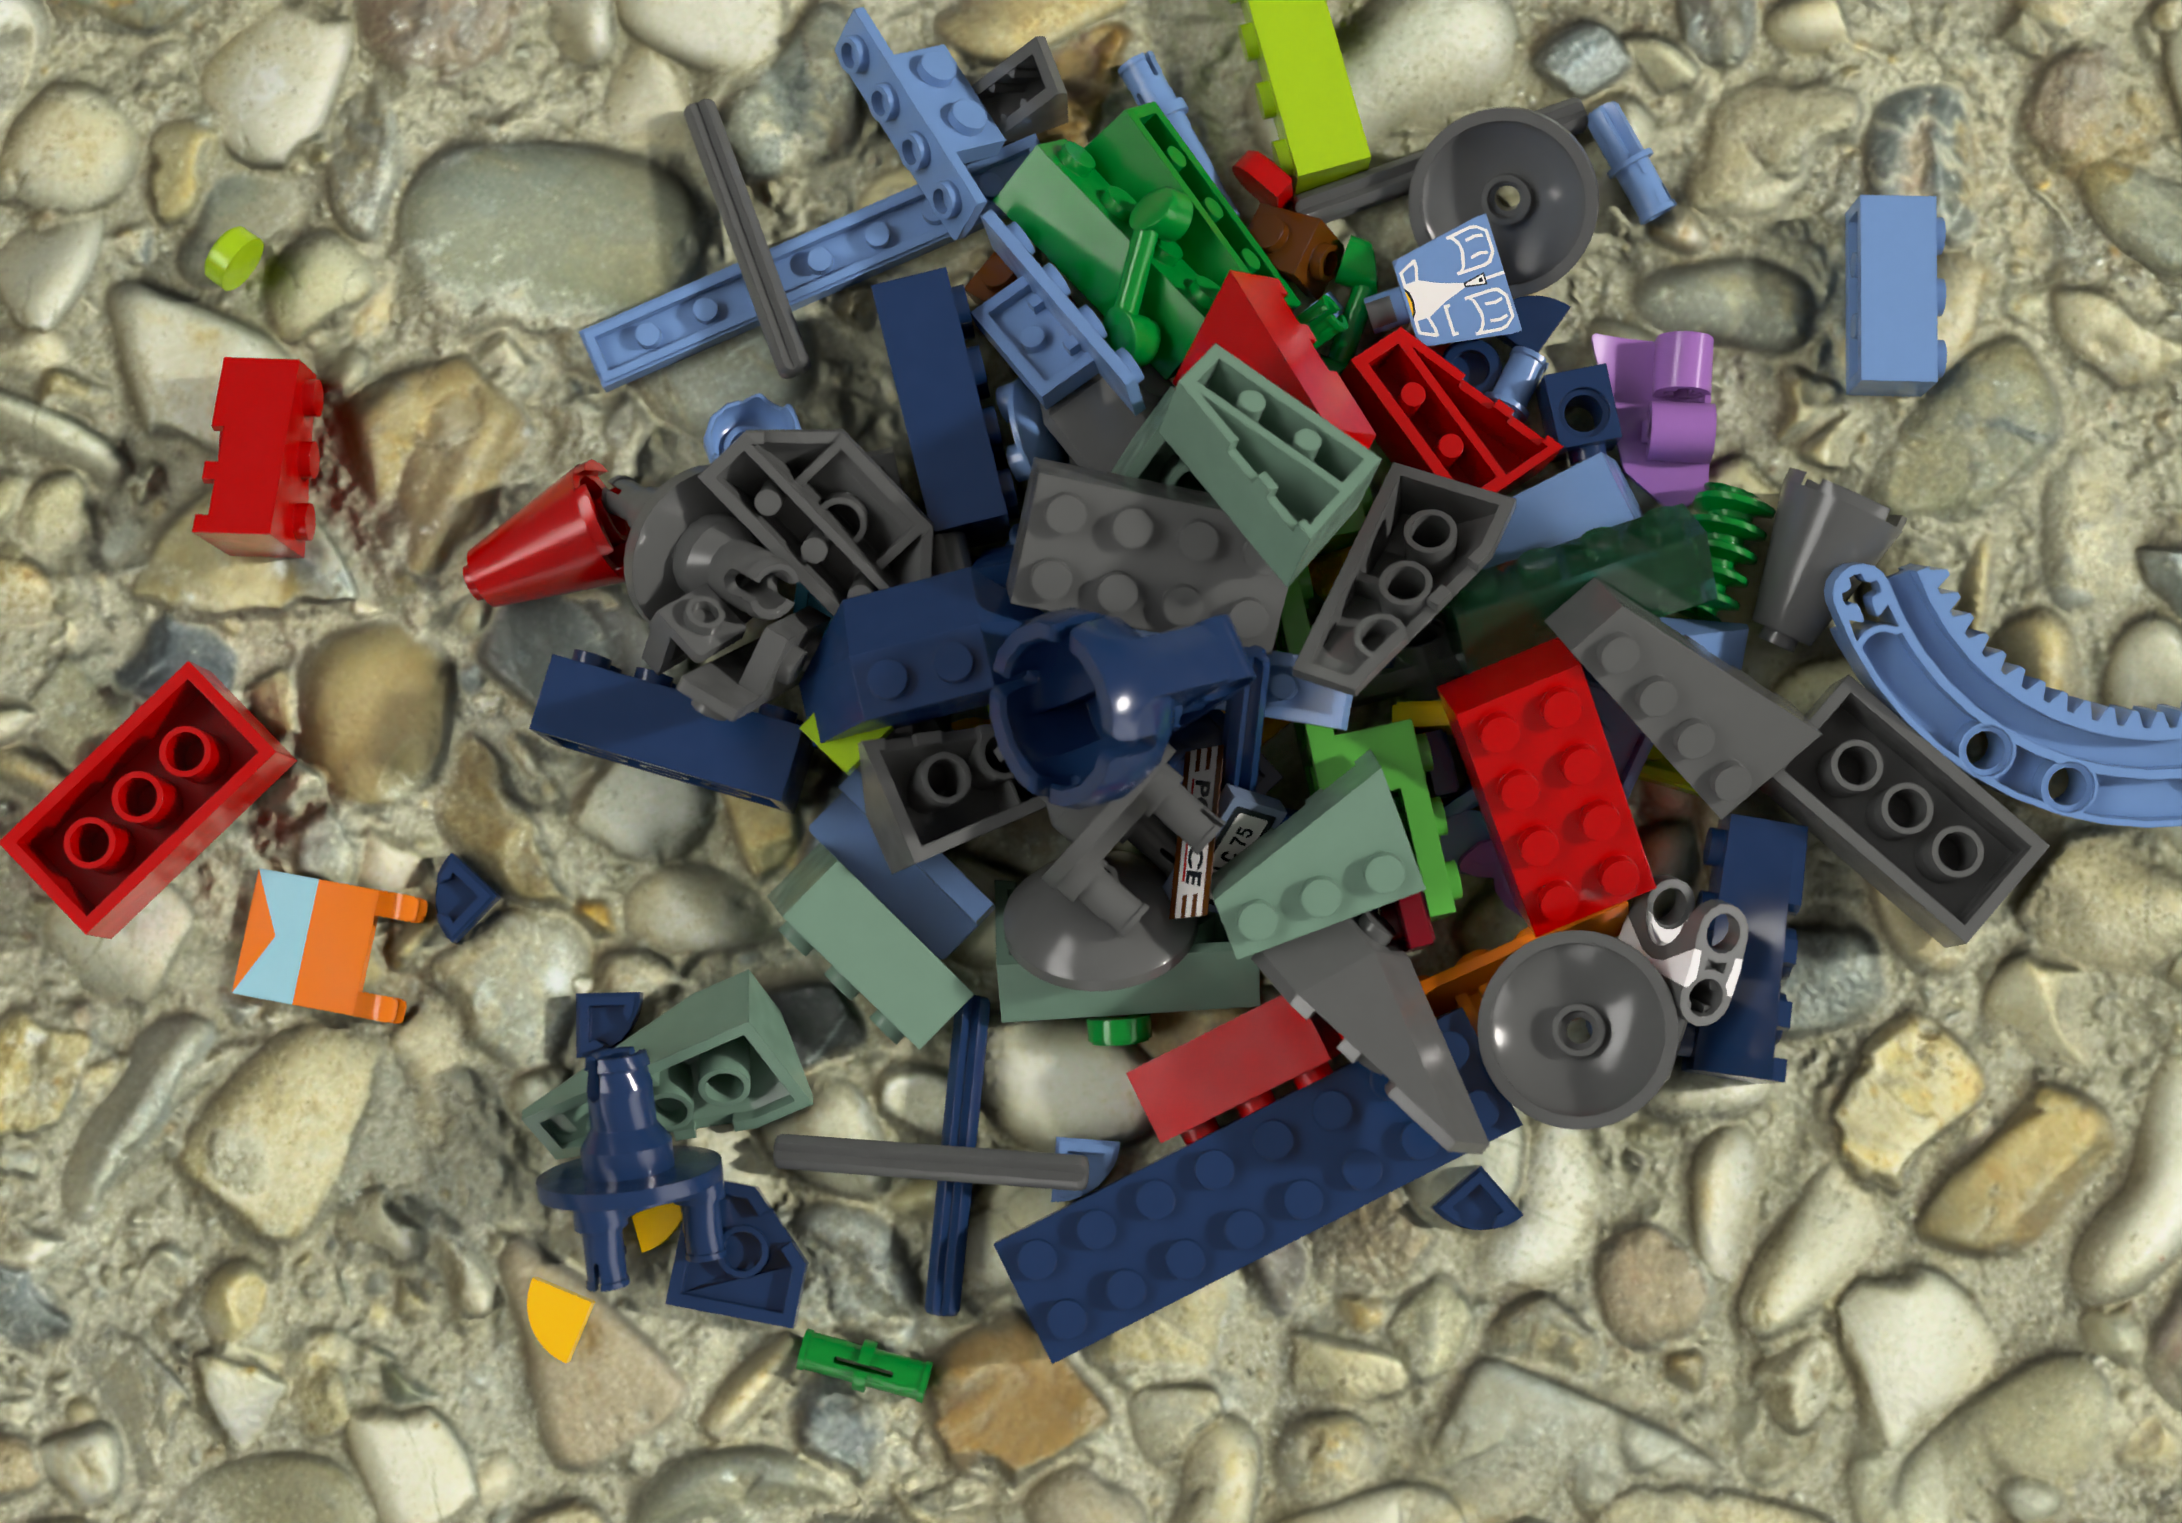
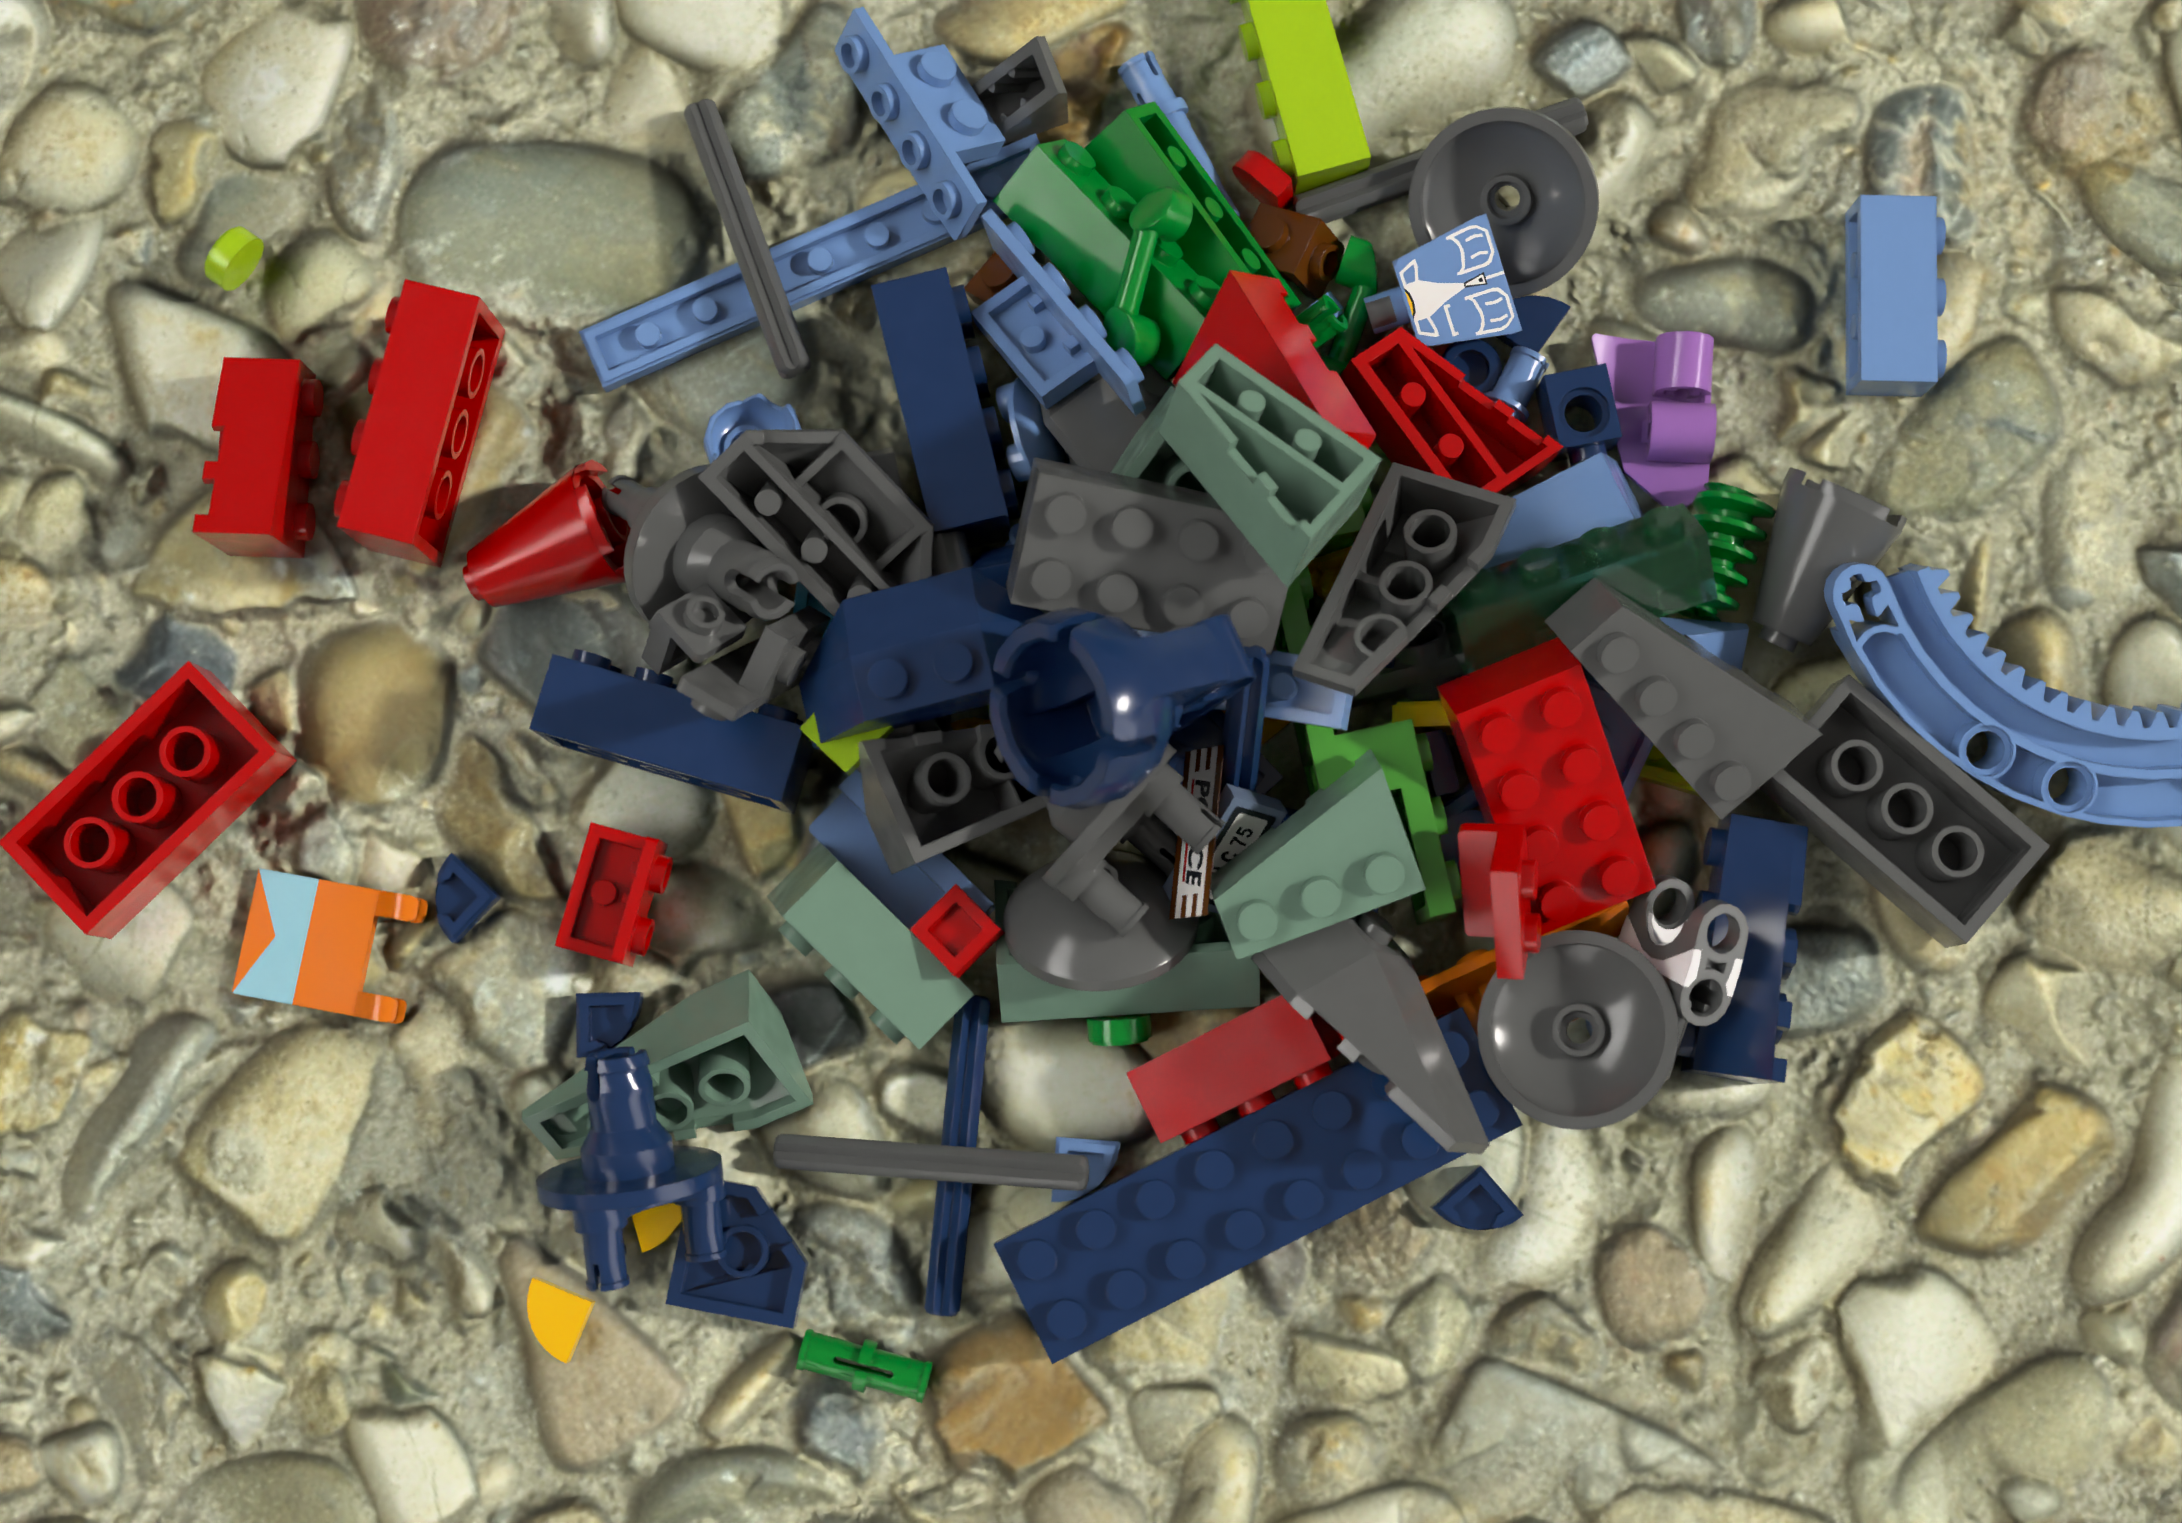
dark red plate [1379,891,1435,953] -> none
medium blue axle [1587,101,1677,225] -> none
none -> red brick [334,279,505,568]
none -> red bracket [554,822,673,967]
none -> red tile [909,884,1004,978]
none -> red bracket [1458,823,1541,980]

